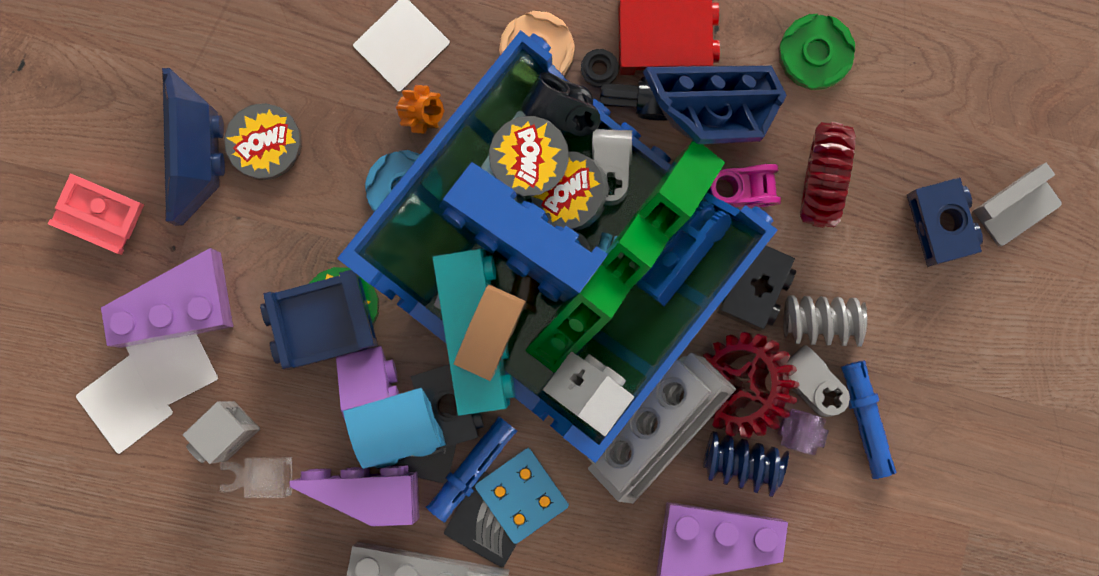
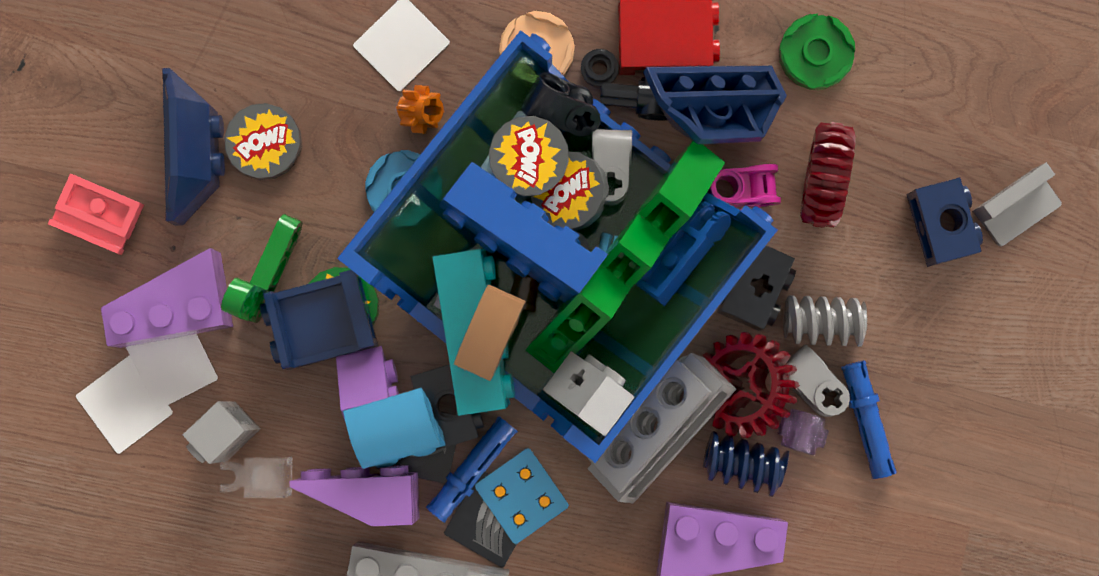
none -> green beam [221,214,303,323]

